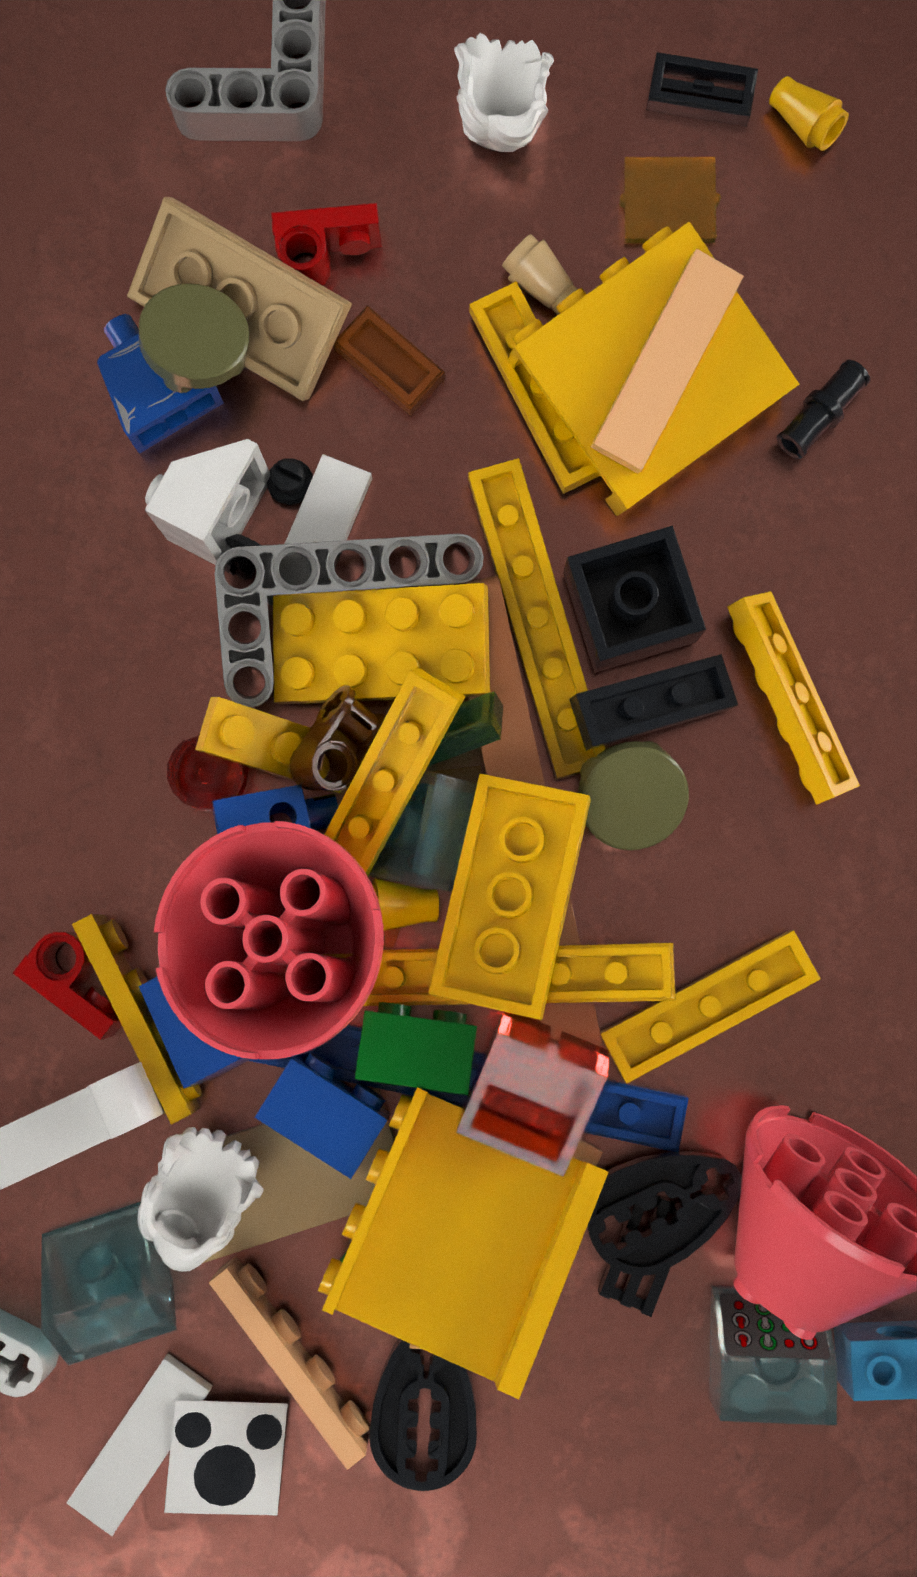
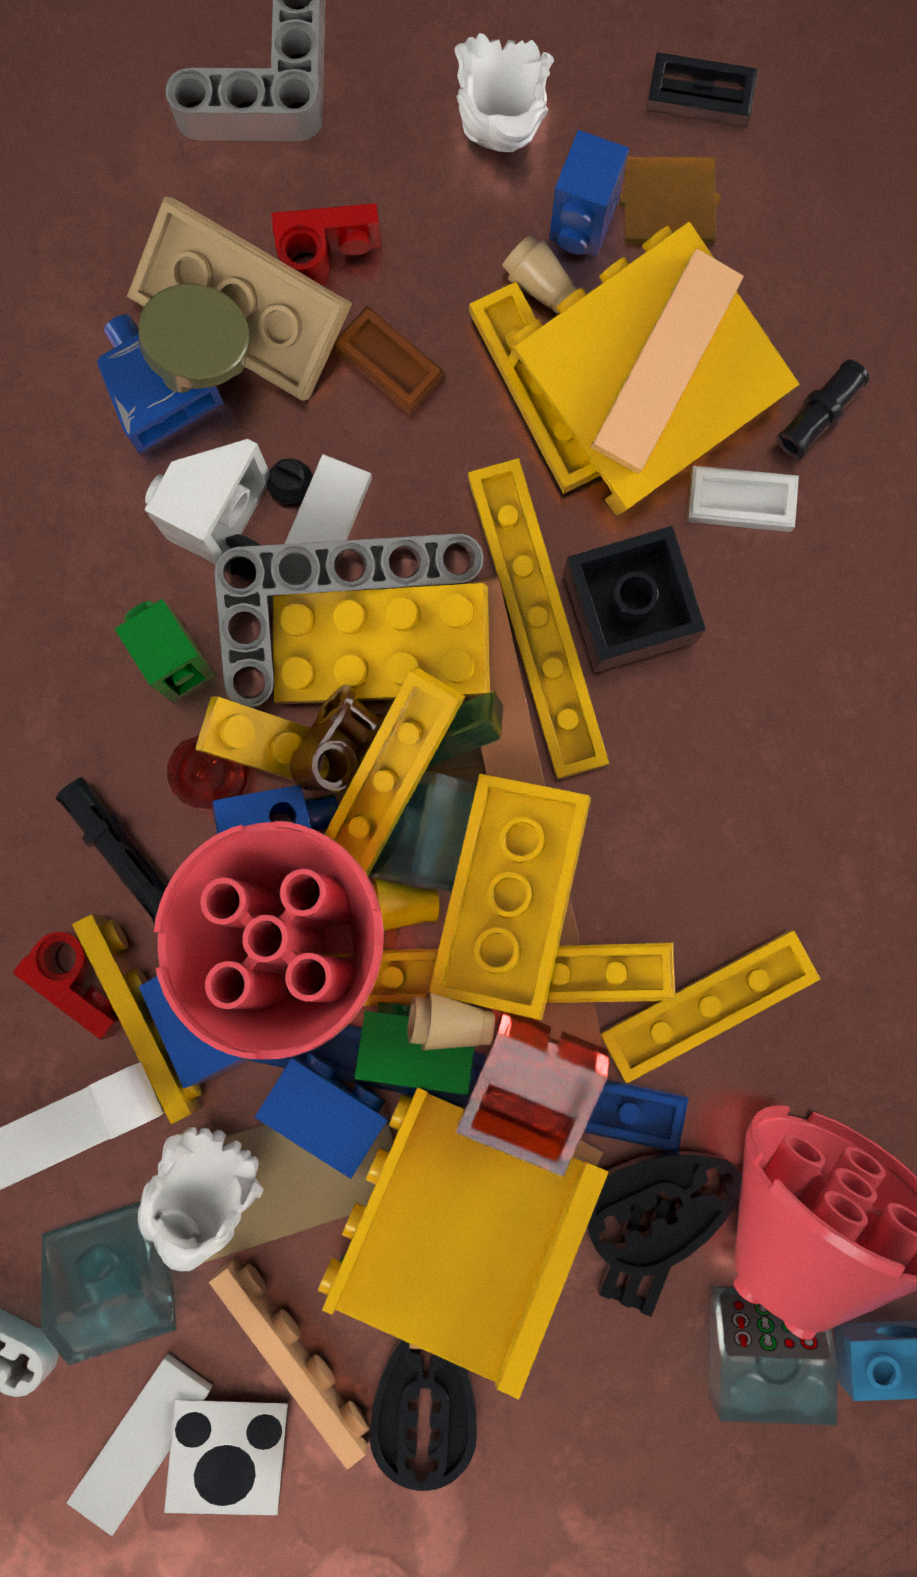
black plate [569,654,738,751] -> none
olive tile [578,741,689,850] -> none
yellow plate [727,591,860,805] -> none
yellow cone [769,76,849,151] -> none
none -> black pin [55,777,167,924]
none -> green brick [114,599,217,703]
none -> tan cone [407,992,495,1050]
none -> blue brick [549,130,629,257]
none -> white tile [686,466,799,532]

